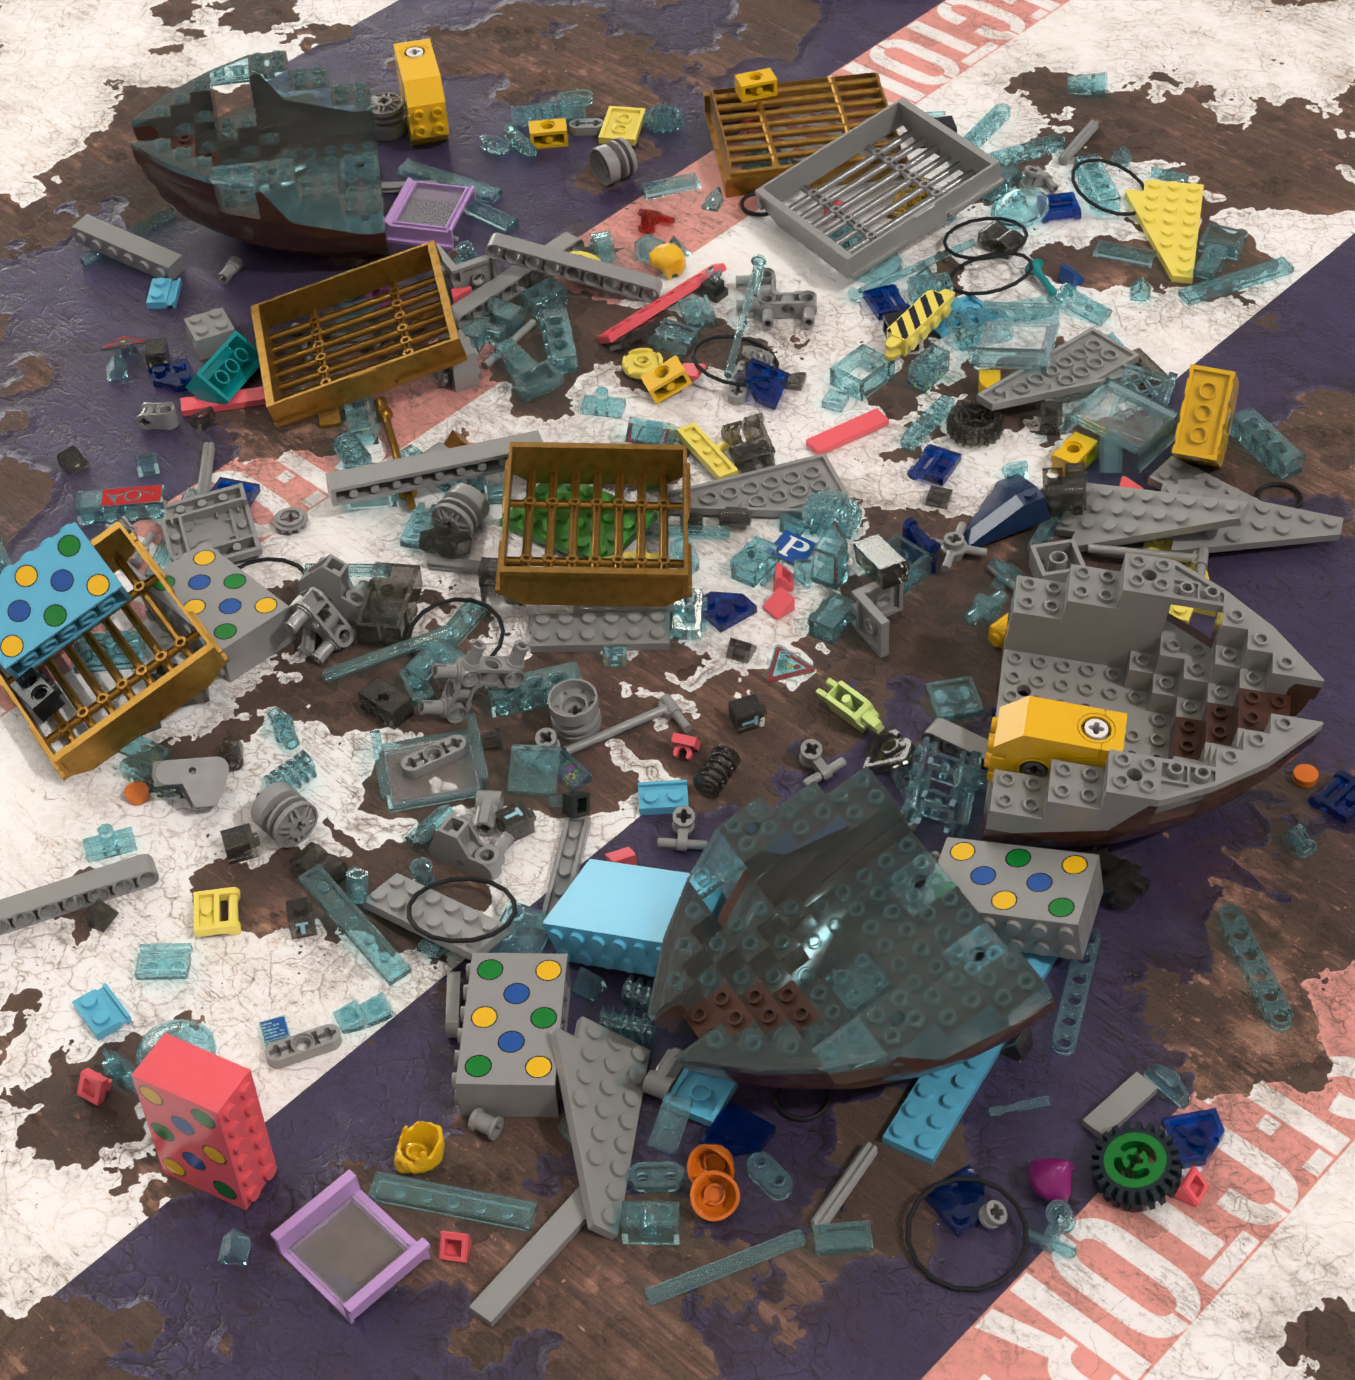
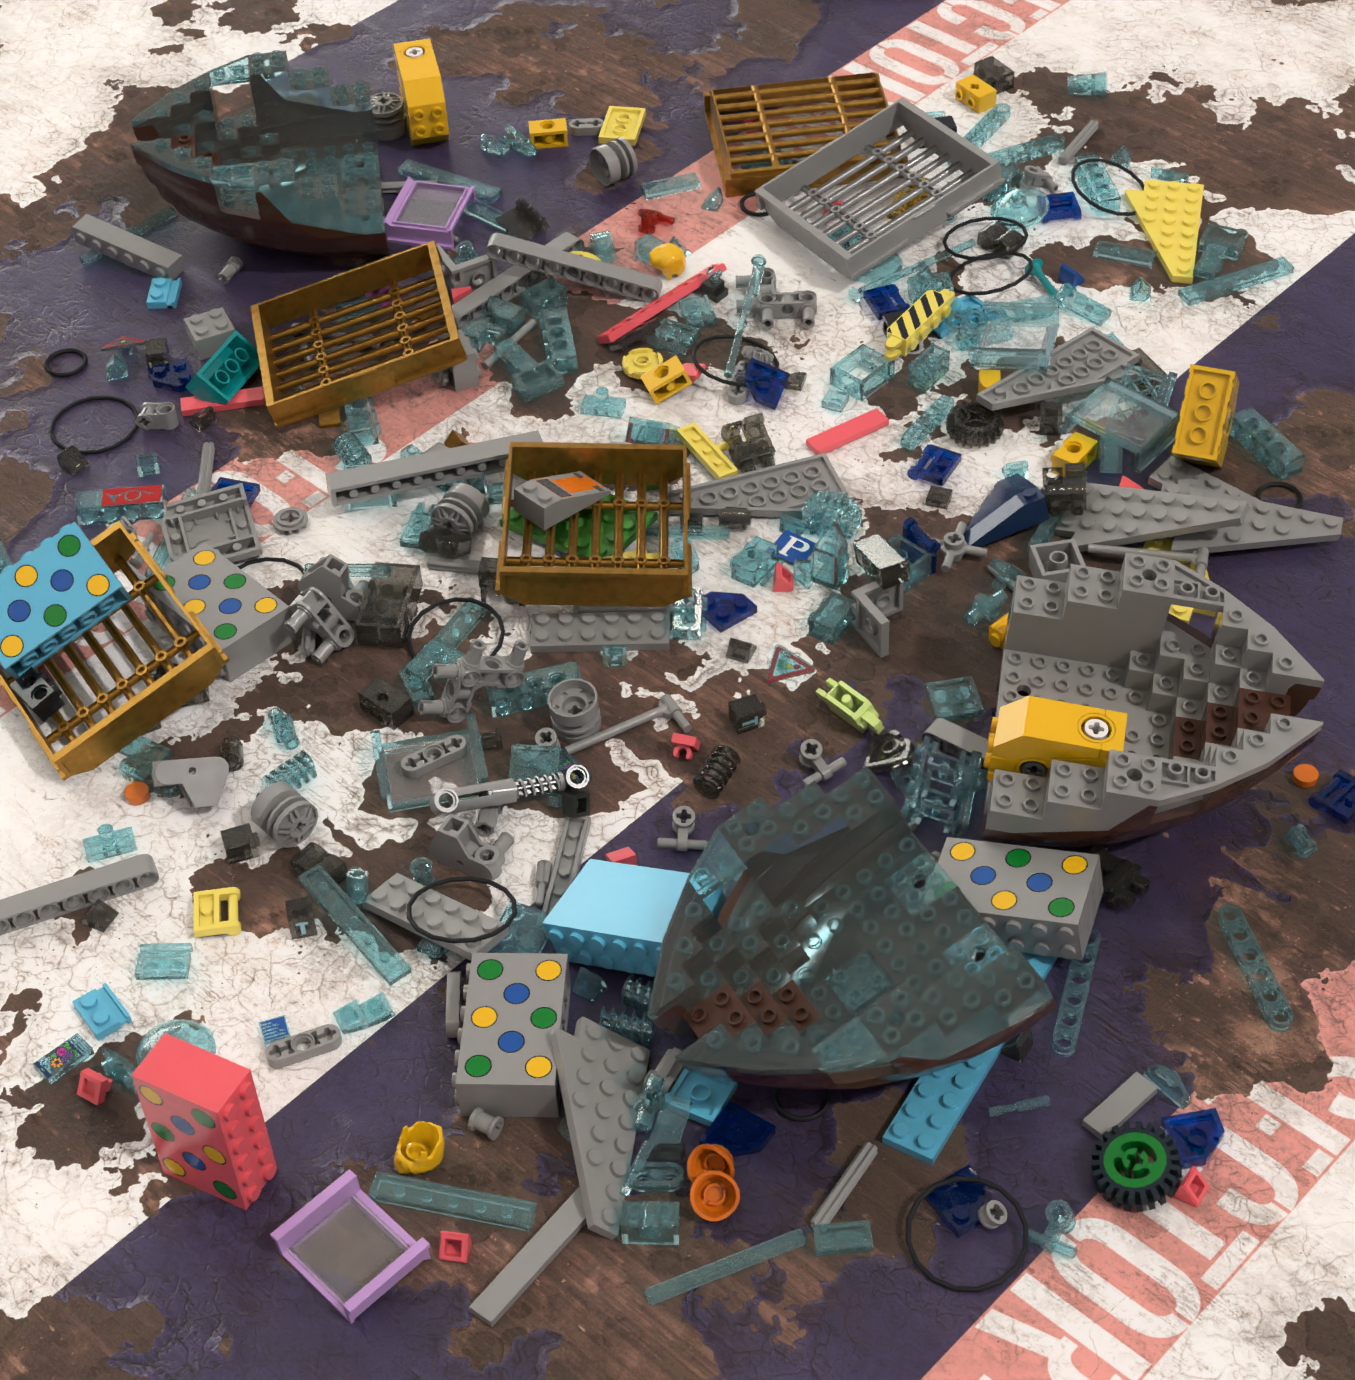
clear light blue plate [73,630,147,674] -> none
clear light blue slope [218,1228,251,1265] -> none
clear light blue axle [322,624,456,682] -> none
pearl gold bar [374,396,418,510] -> none
clear light blue plate [404,804,455,845] -> none
clear smoke brick [495,800,536,841] -> none
clear light blue brick [510,98,587,128] -> none
clear light blue plate [556,89,593,109] -> none
medium azure plate [638,779,689,816] -> none
clear light blue gear [644,103,684,133] -> none
yellow brick [735,68,778,103] -> none
clear light blue plate [747,1152,793,1200] -> none
coral slope [762,587,795,620] -> none
magenta piece [1027,1157,1076,1205] -> none
none -> tile [33,1033,94,1084]
none -> black tyre [44,348,88,377]
none -> black piece [49,395,139,454]
none -> piece [430,764,589,817]
none -> clear smoke hinge [495,198,550,240]
none -> light grey slope [514,471,611,530]
none -> light grey axle [535,860,552,907]
none -> clear light blue piece [620,1140,654,1196]
none -> clear light blue axle [633,1074,666,1132]
none -> clear smoke slope [653,1143,686,1164]
none -> yellow brick [955,74,997,114]
none -> clear smoke brick [973,56,1014,94]

